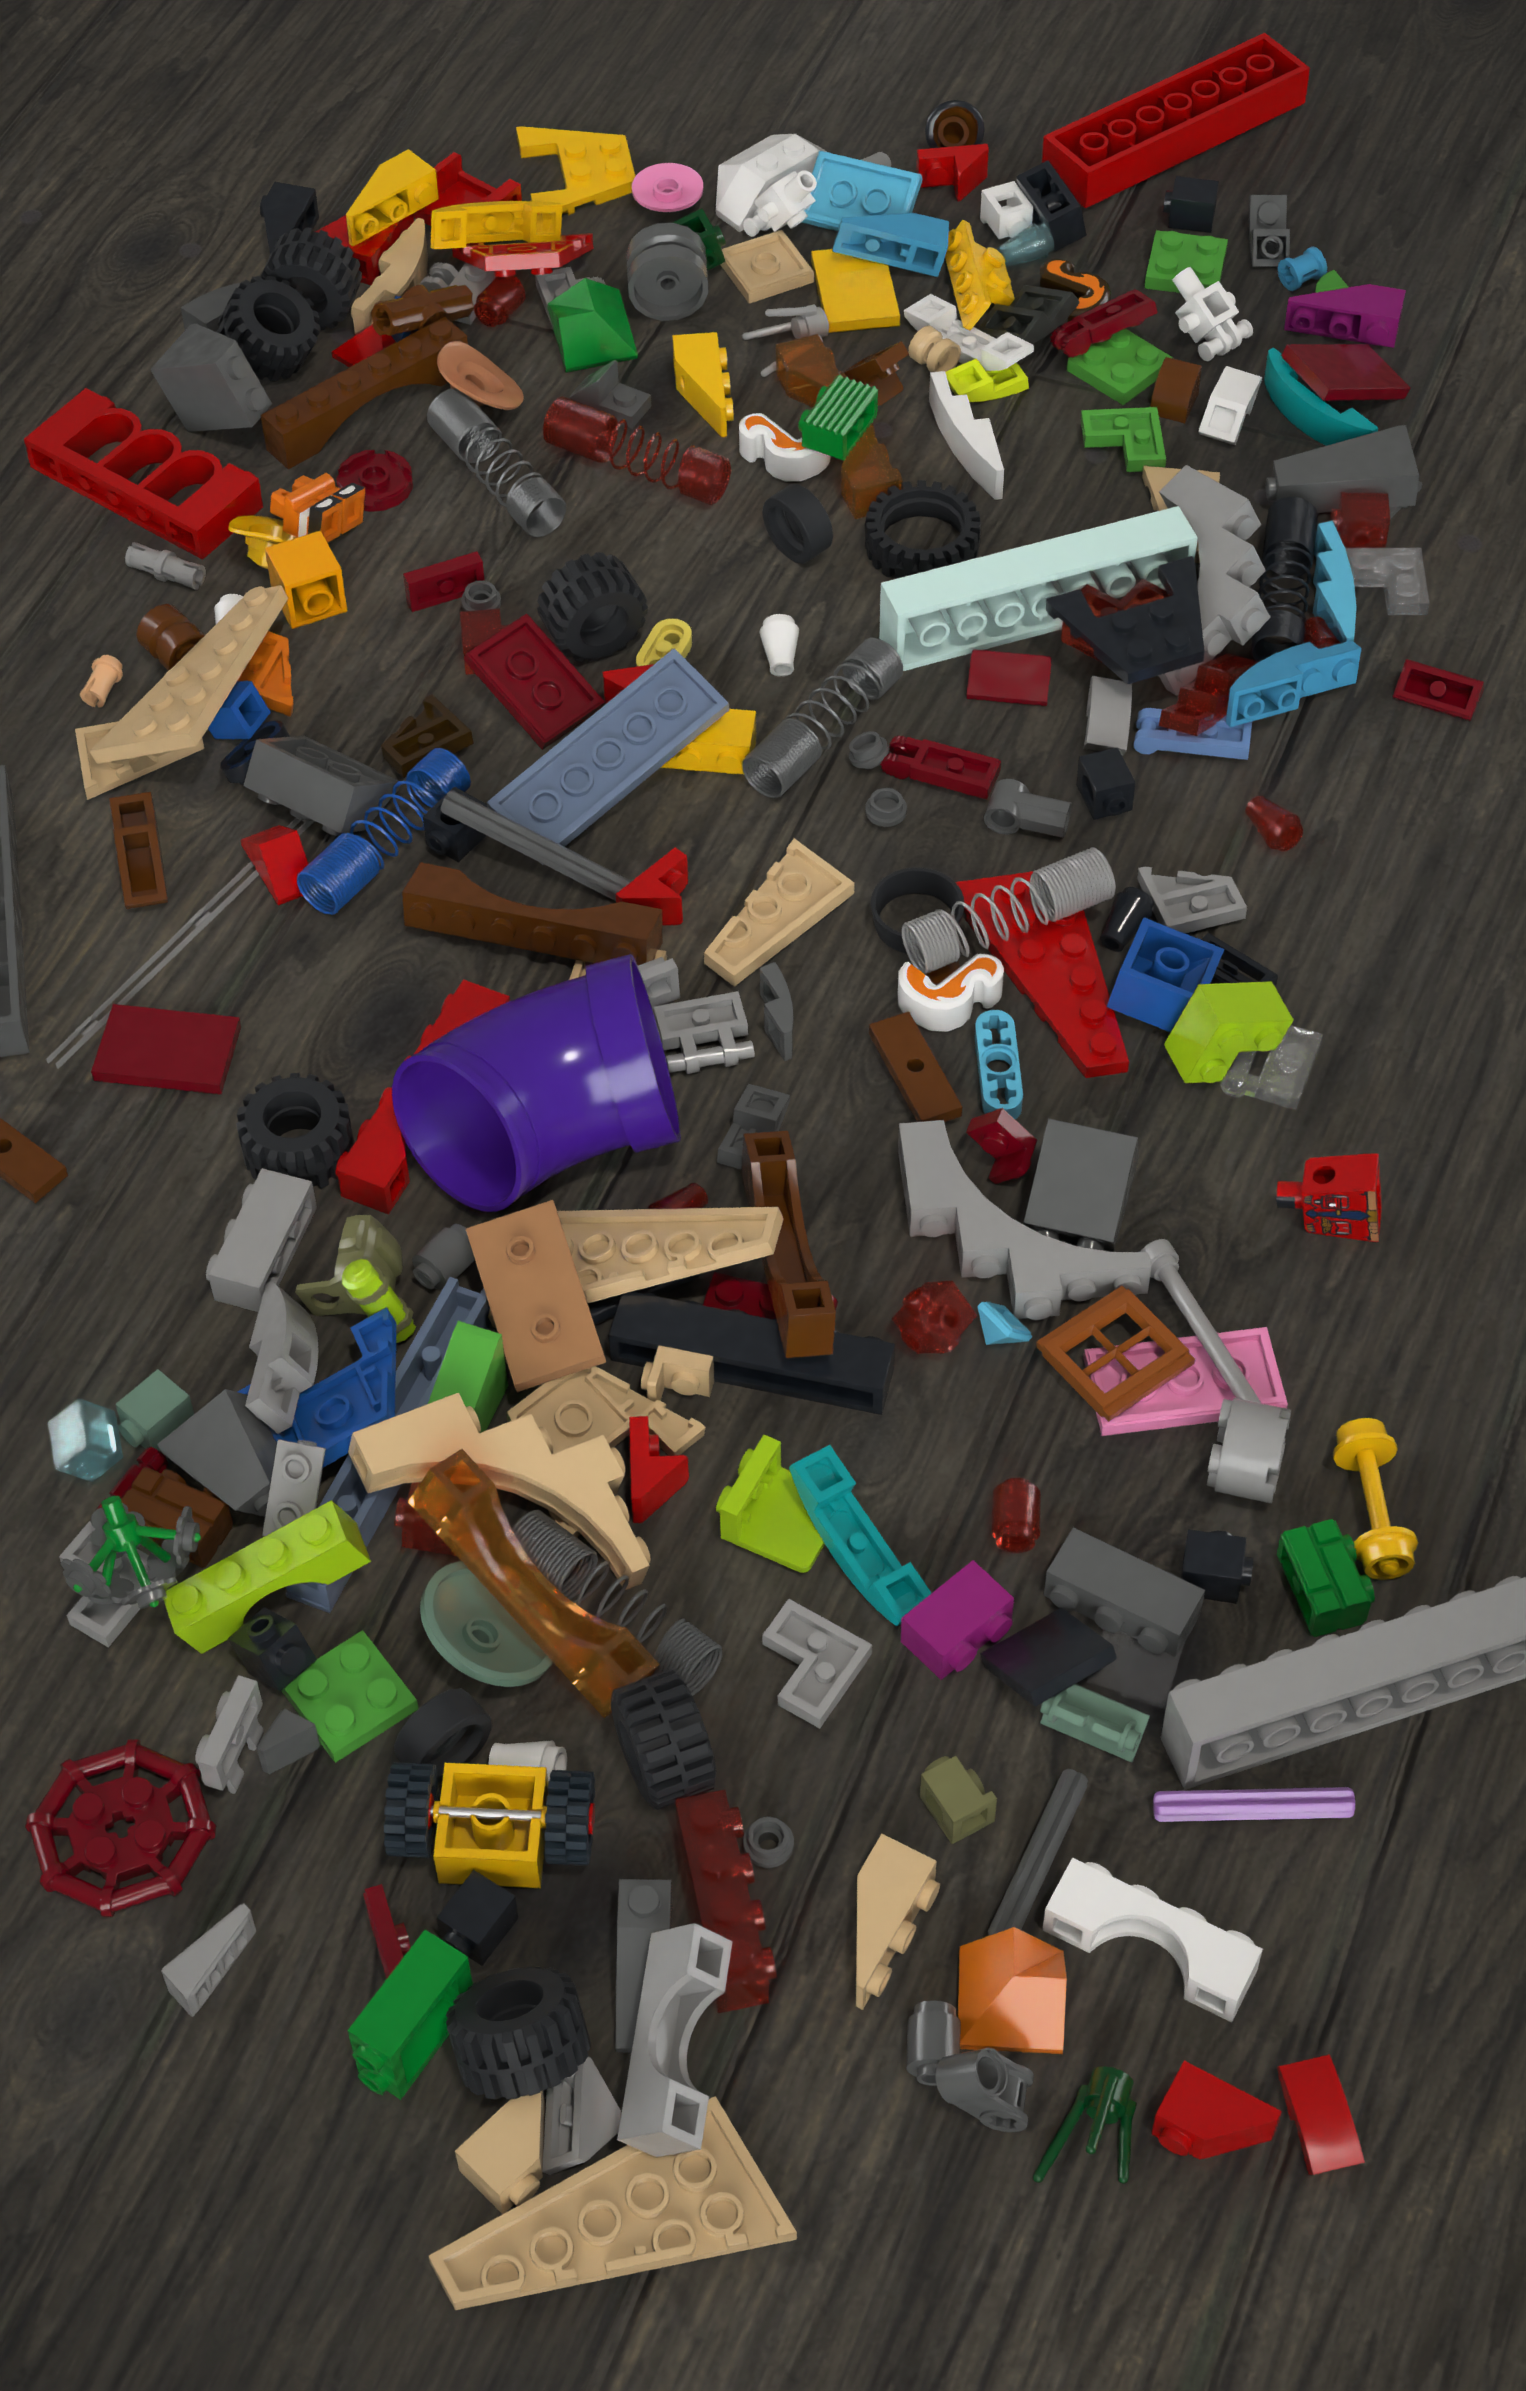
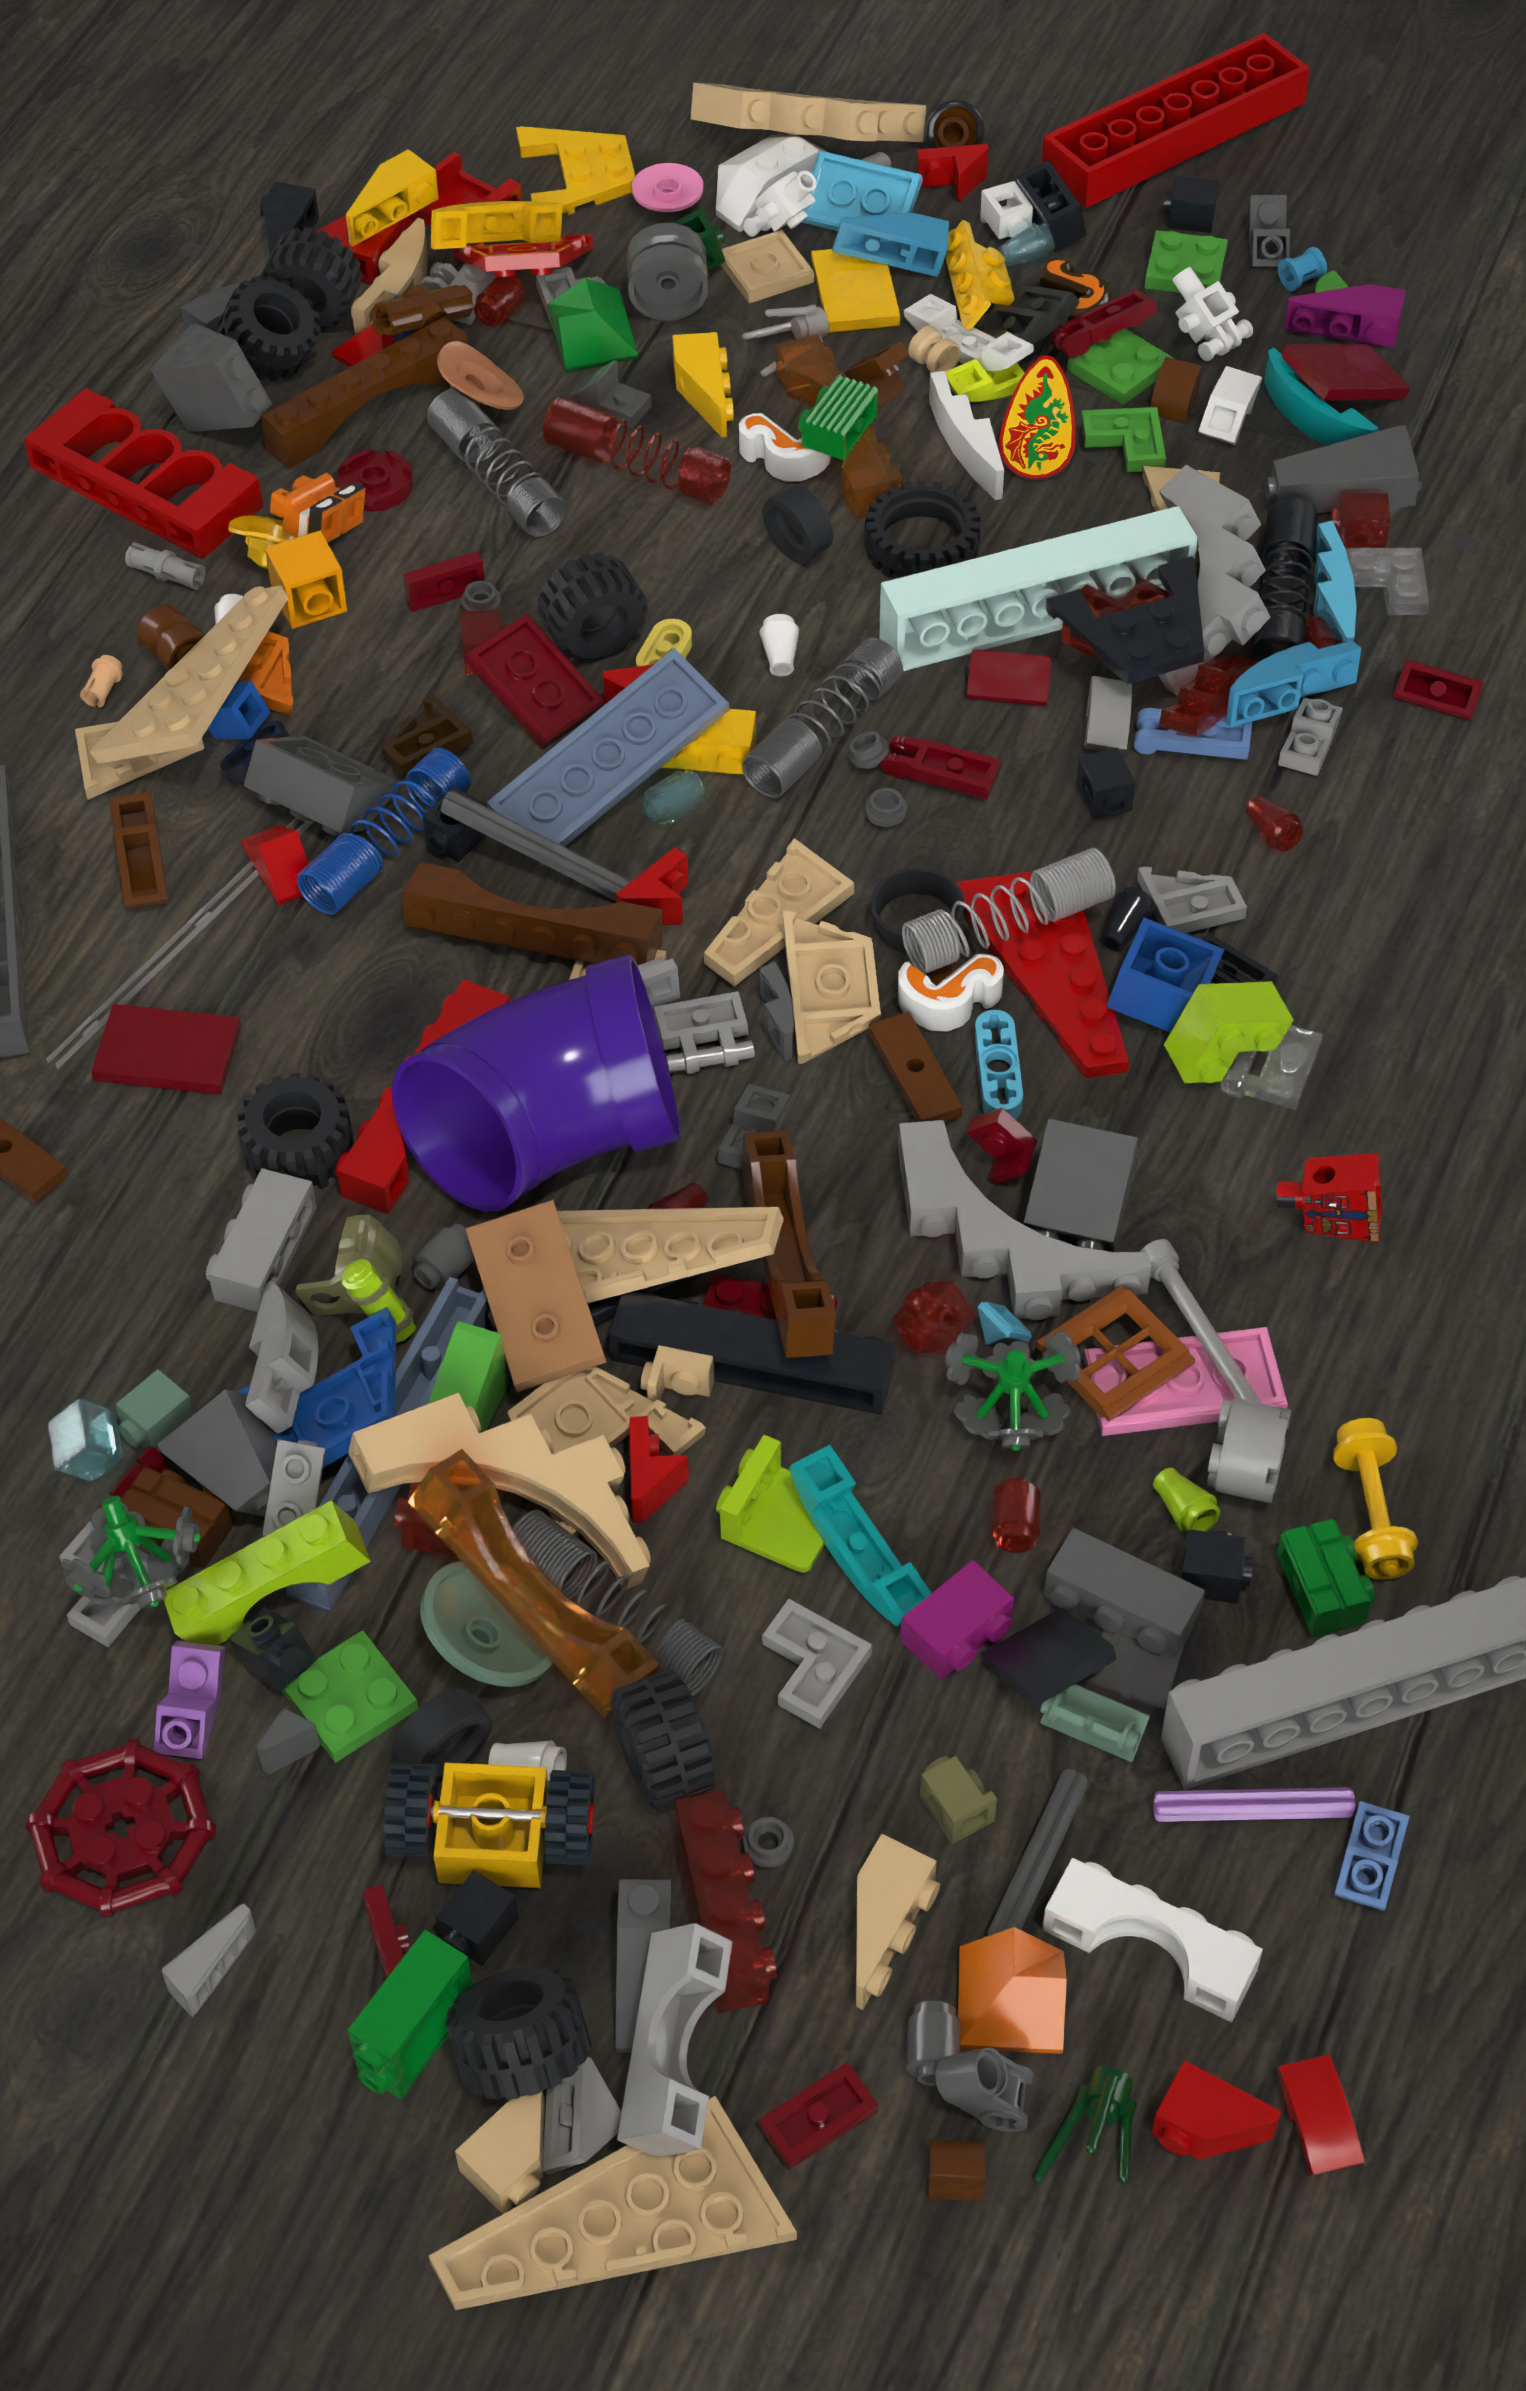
light grey plate [195,1675,264,1794] -> none
dark grey piece [984,779,1072,838] -> none
none -> medium lavender slope [154,1640,225,1759]
none -> clear light blue brick [643,769,706,826]
none -> tan arch [691,83,926,142]
none -> dark red plate [759,2062,878,2170]
none -> tan wing [782,909,881,1064]
none -> reddish brown brick [928,2139,985,2201]
none -> dark grey plant [945,1331,1080,1451]
none -> shield [999,355,1075,482]
none -> lime cone [1153,1467,1220,1532]
none -> light grey slope [1278,697,1343,776]
none -> medium blue slope [1334,1801,1410,1911]

